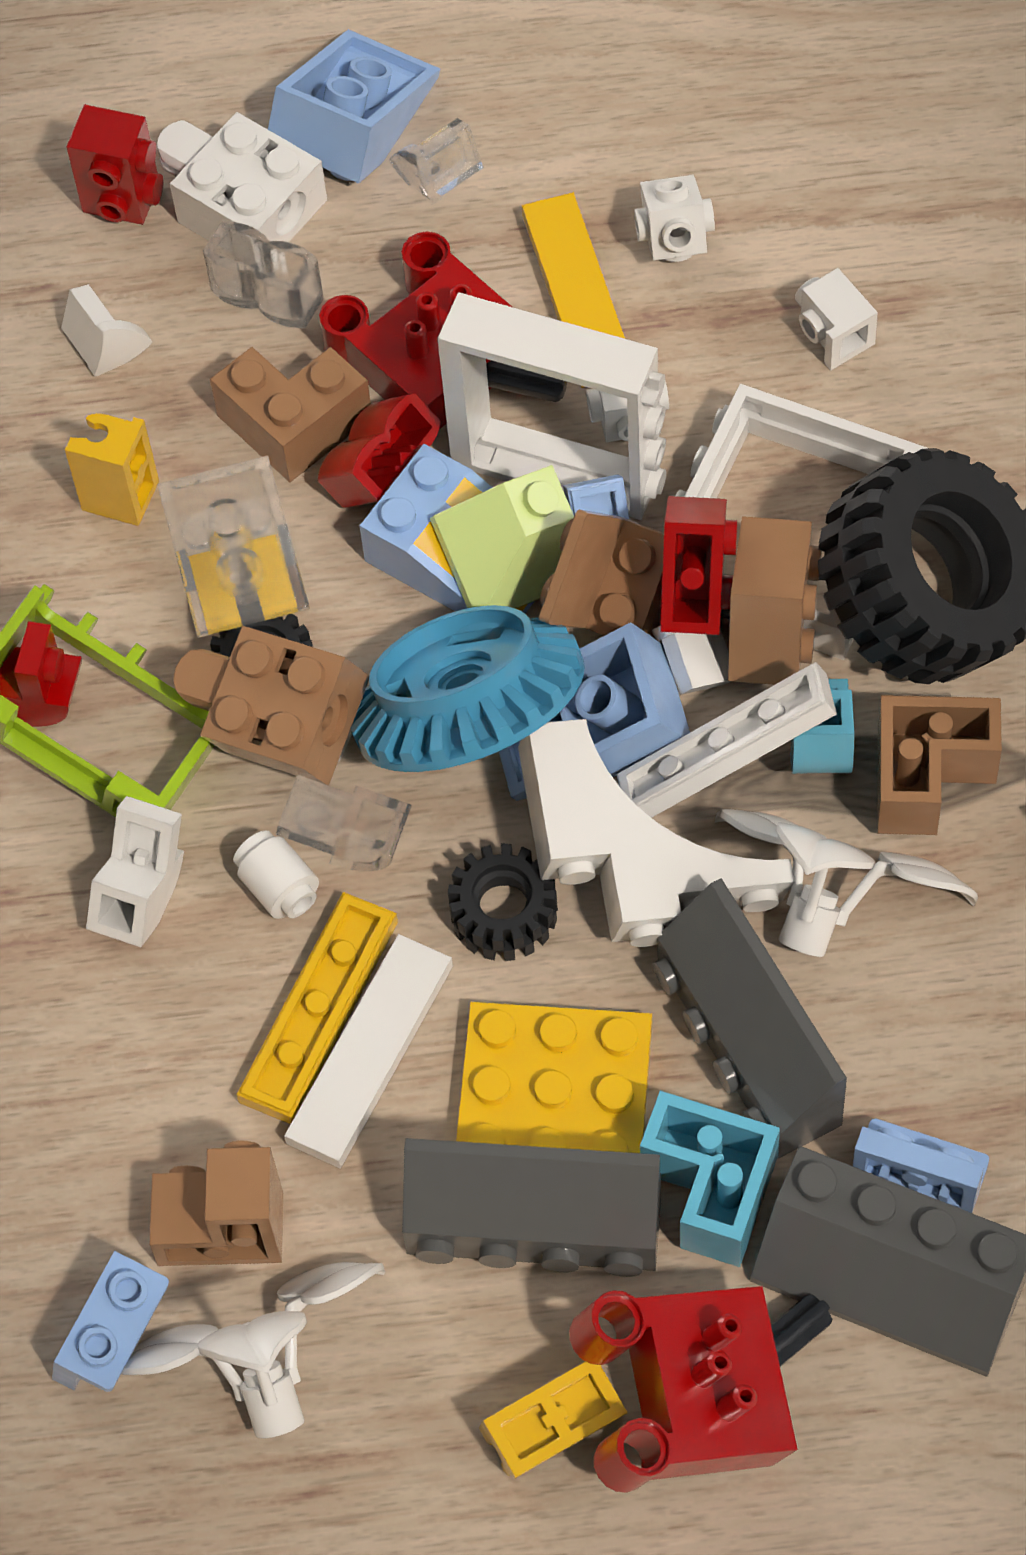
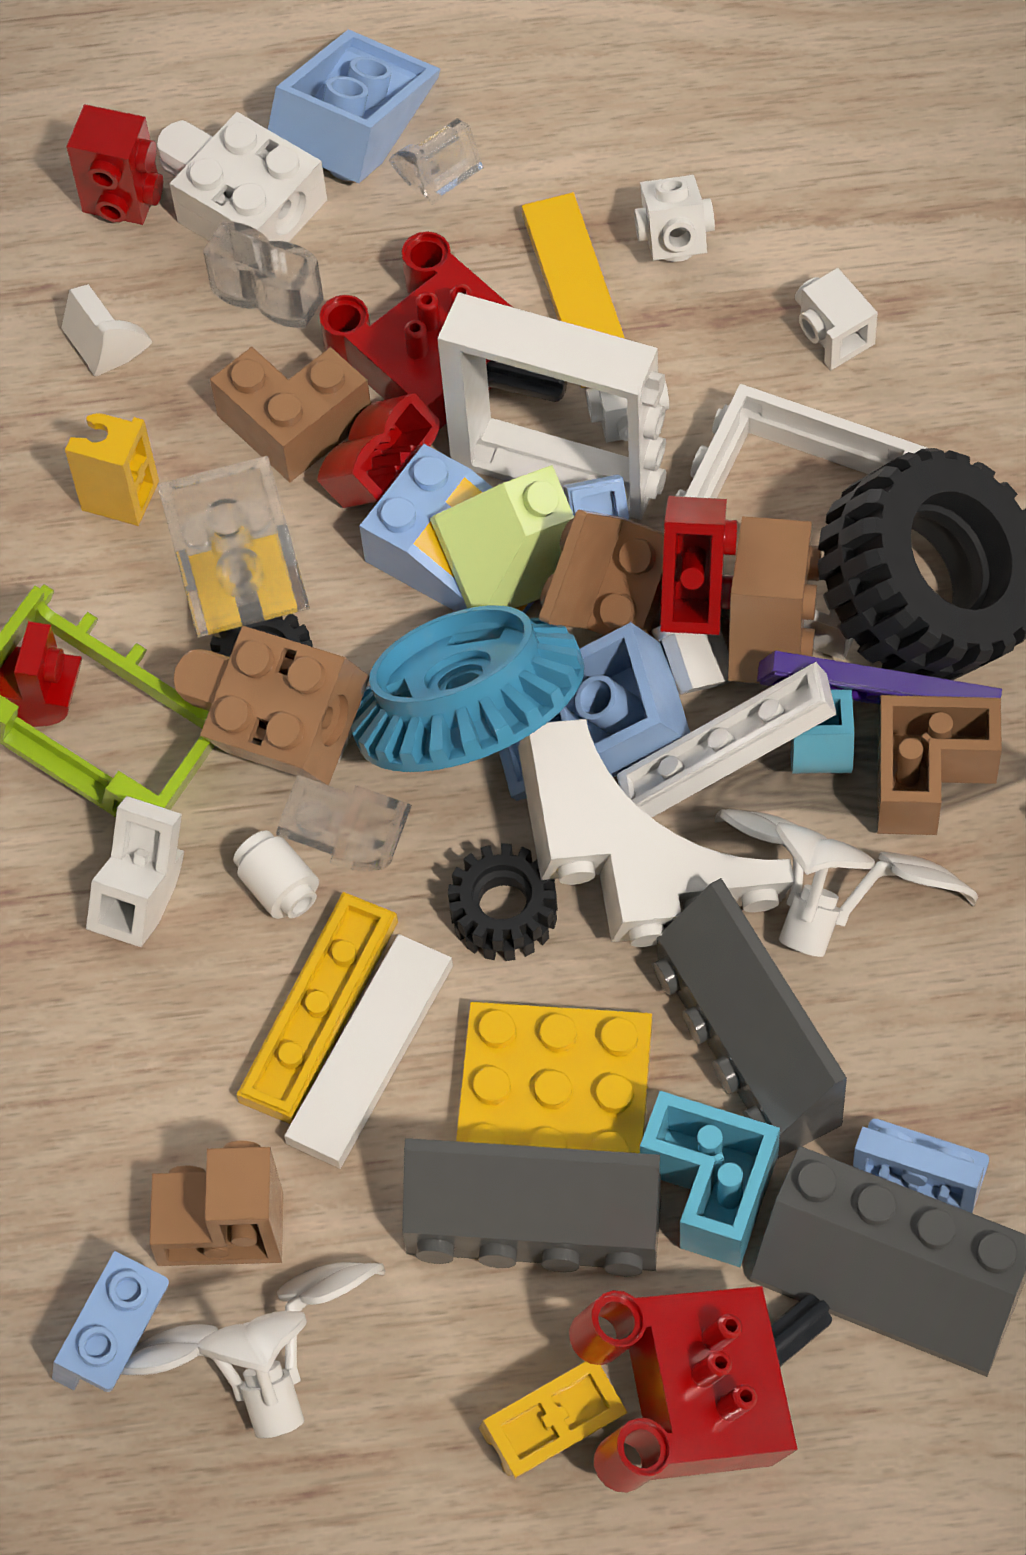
none -> dark purple tile [757,651,1002,705]

